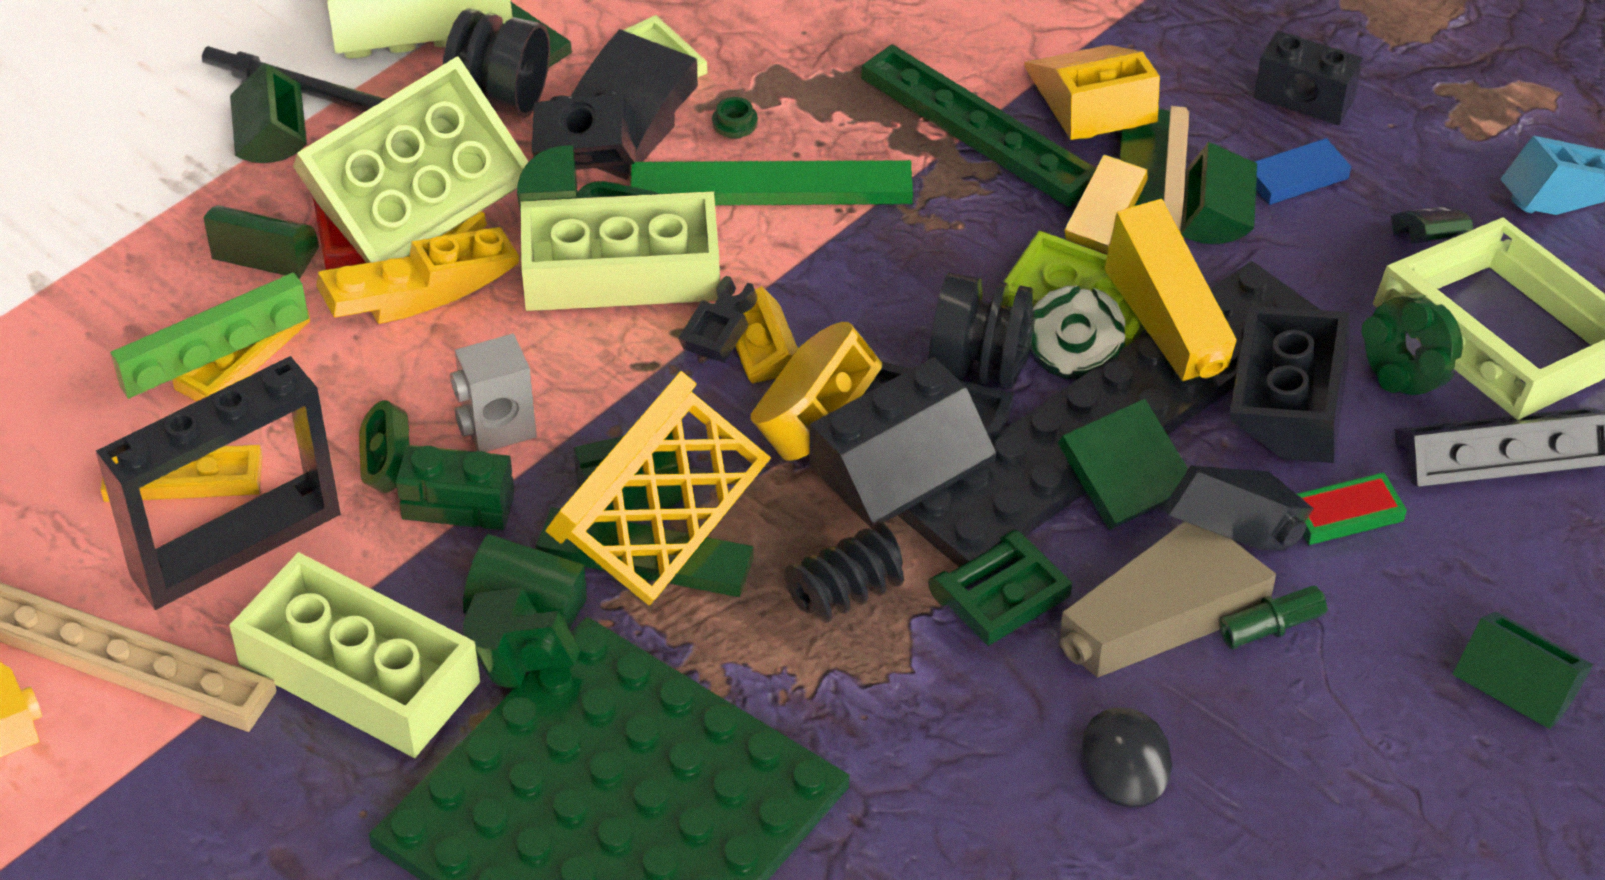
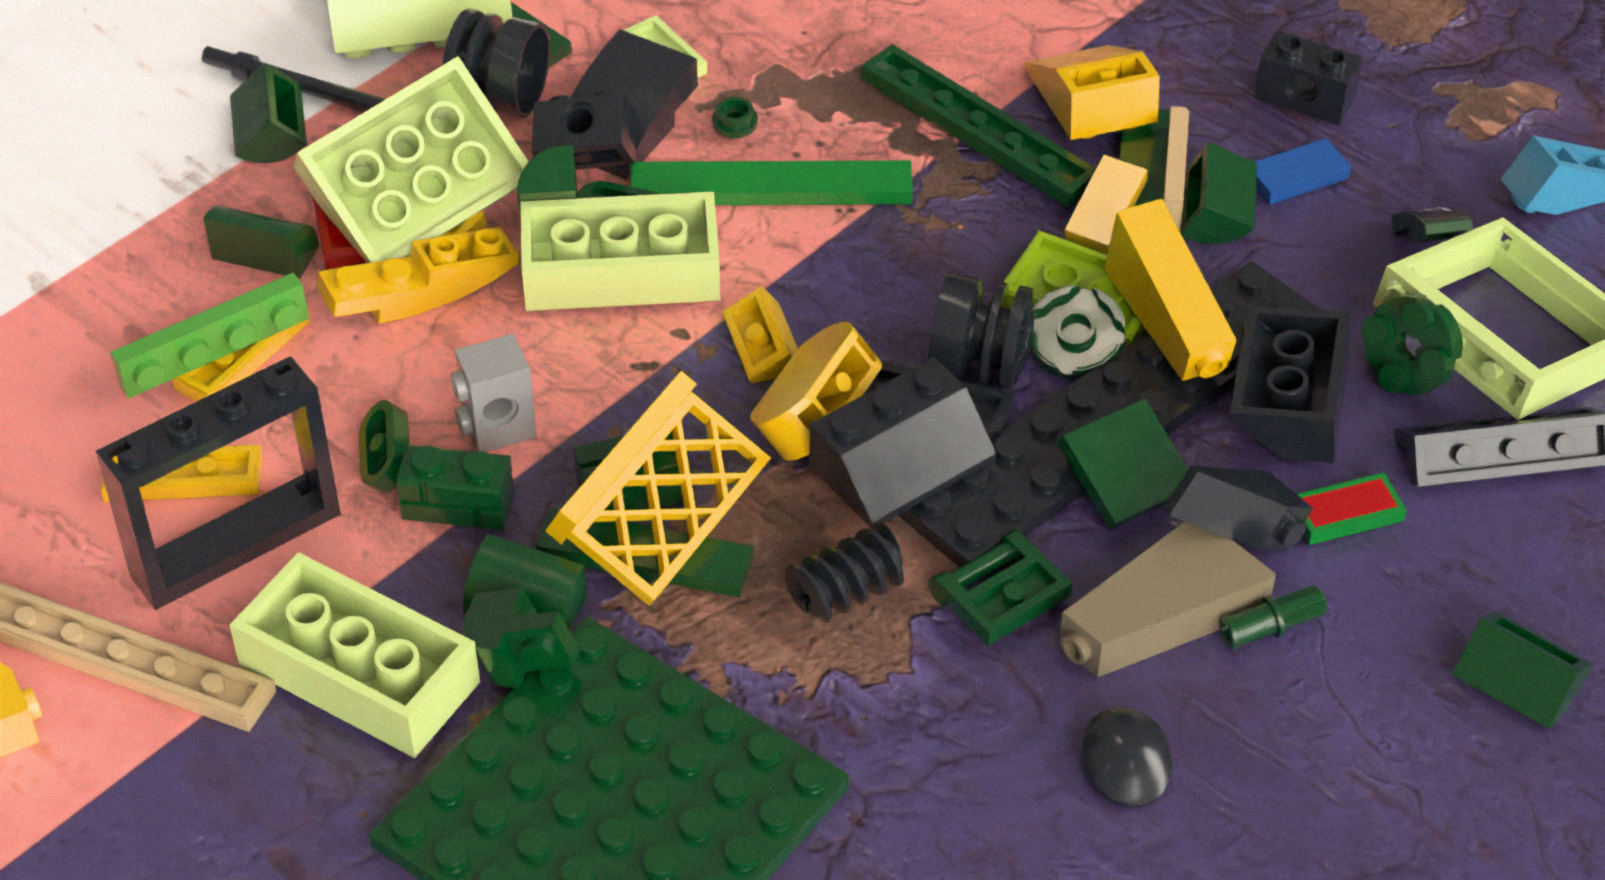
black plate [678,276,758,363] -> none

